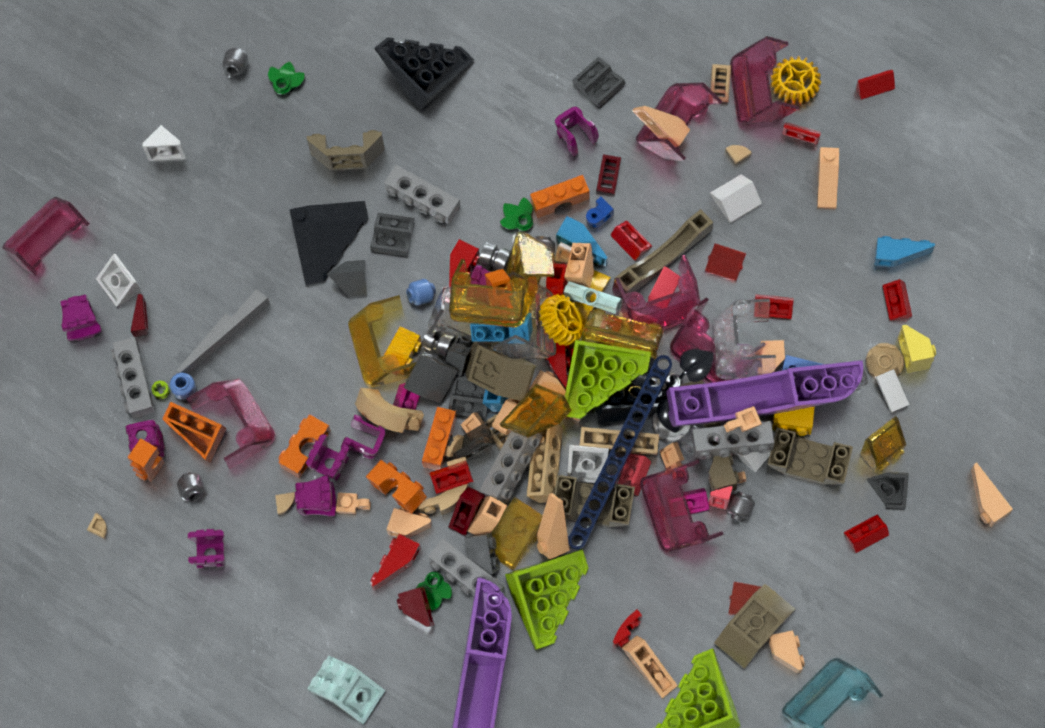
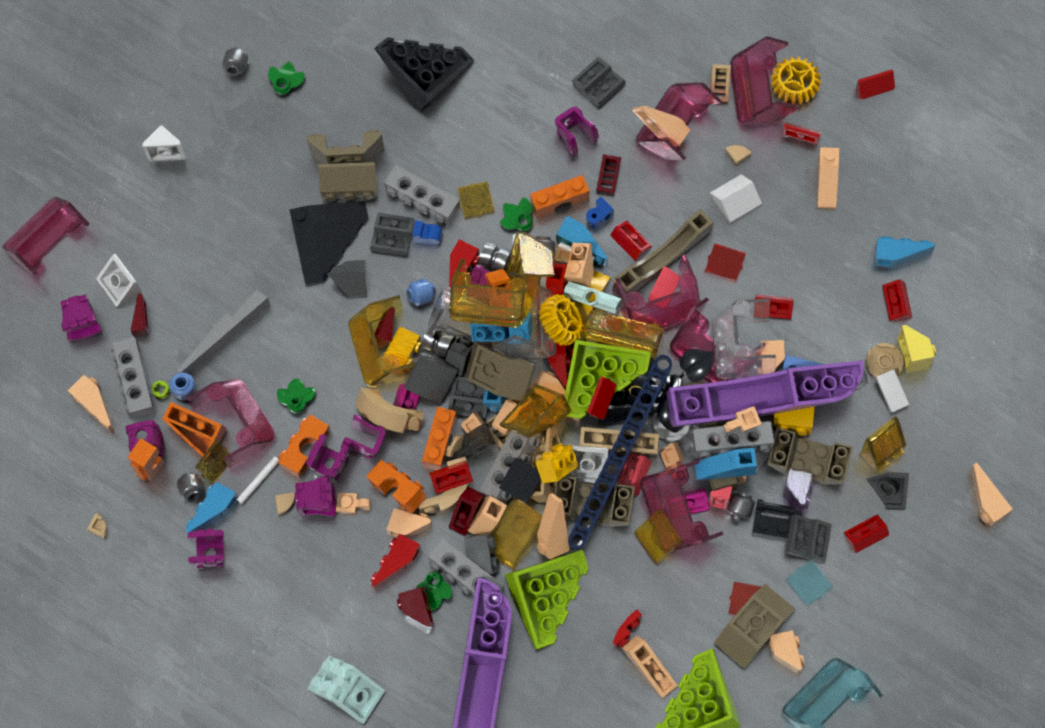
none -> light nougat slope [68,375,114,433]
none -> dark azure slope [185,482,238,535]
none -> clear yellow piece [195,440,234,484]
none -> white bar [236,456,279,505]
none -> green plate [277,378,315,413]
none -> dark tan slope [318,162,378,201]
none -> dark red slope [370,307,395,348]
none -> blue leg [412,220,443,245]
none -> clear yellow piece [458,181,495,219]
none -> black piece [499,458,541,503]
none -> yellow brick [535,443,578,483]
none -> red slope [587,376,617,420]
none -> clear yellow tile [634,509,683,564]
none -> dark azure slope [694,448,757,481]
none -> black plate [752,499,796,540]
none -> slope [783,469,814,516]
none -> dark grey slope [785,514,832,562]
none -> clear light blue piece [786,560,833,606]

